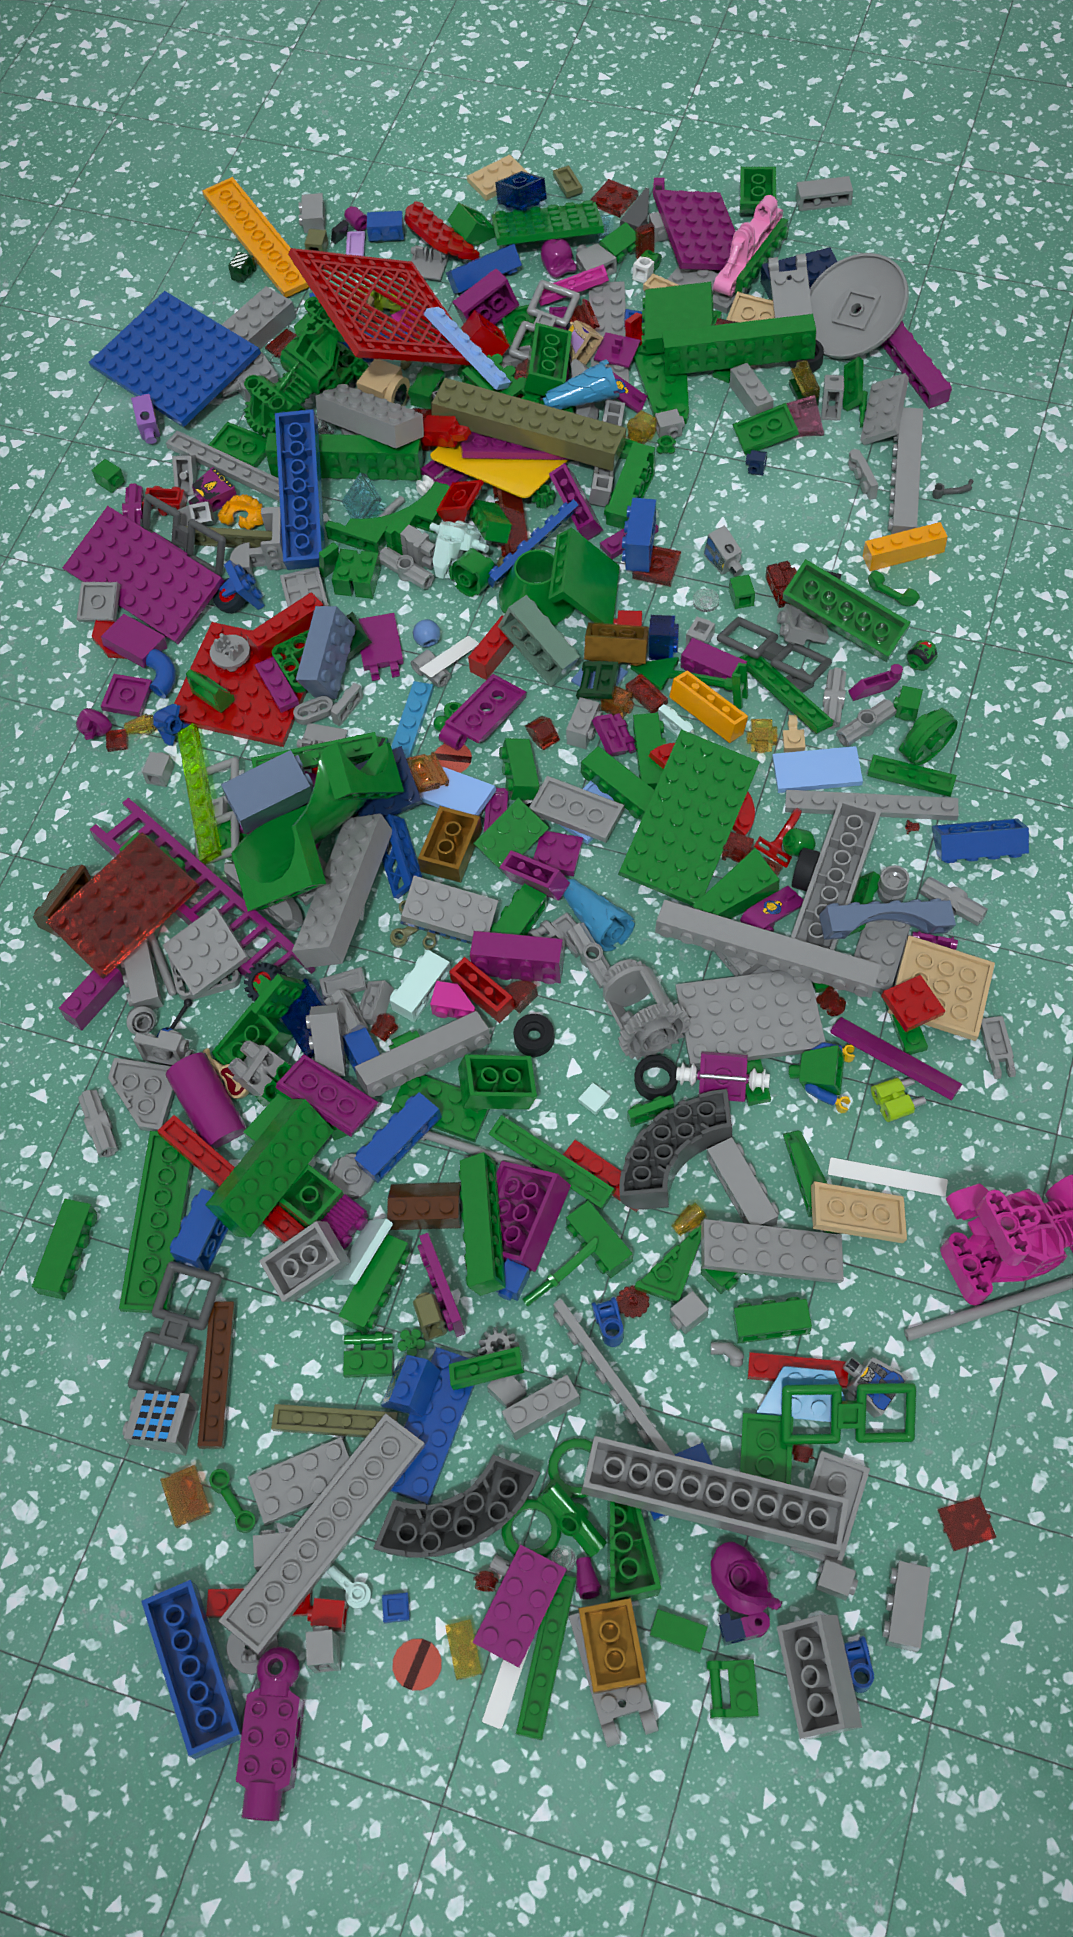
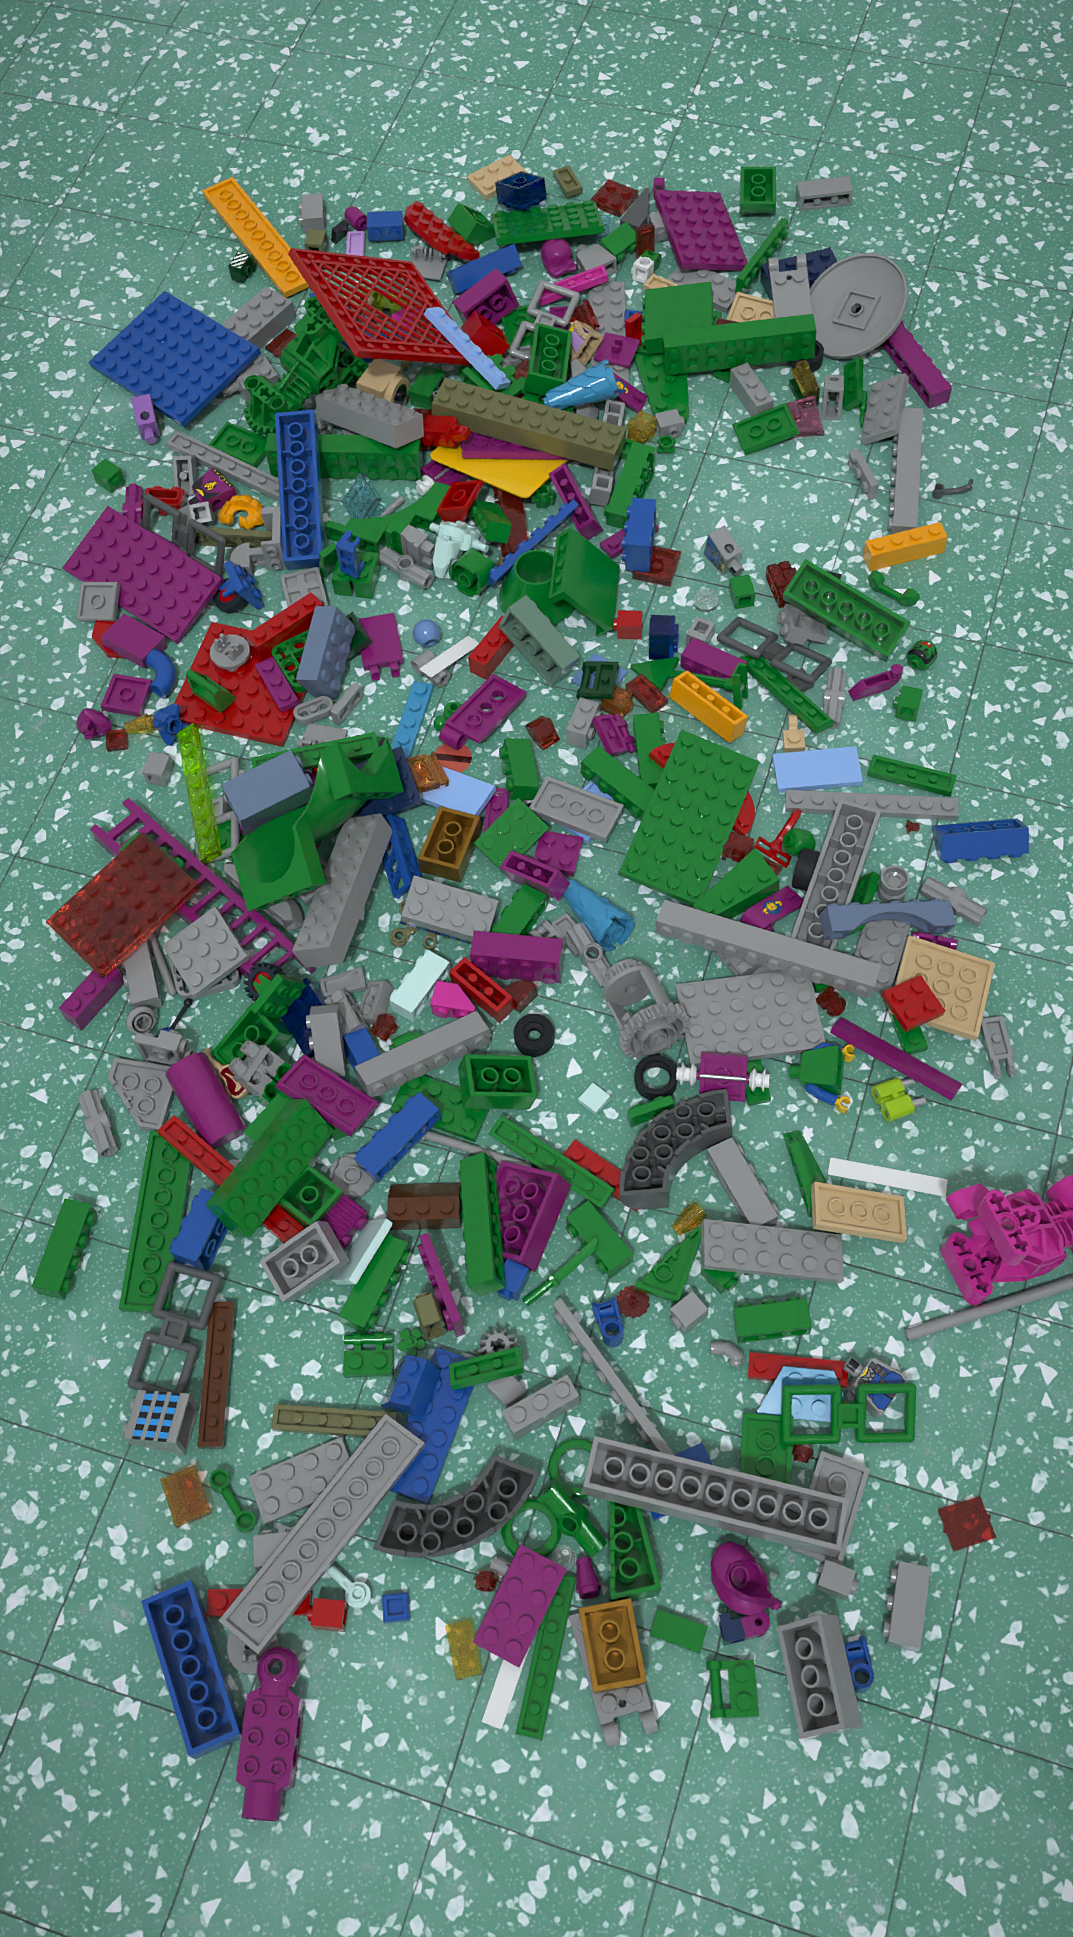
reddish brown slope [33,864,96,938] -> none
light grey brick [306,1626,341,1673] -> none
clear red sticker [393,1639,442,1690] -> none
pearl gold brick [584,622,649,666] -> none
light aqua plate [658,704,694,737] -> none
bright pink beam [713,195,783,297] -> none
dark blue plate [746,450,767,476] -> none
clear yellow brick [746,719,777,753] -> none
light grey piece [836,699,896,747] -> none
green piece [899,708,958,766] -> none
none -> blue hinge [335,530,365,579]

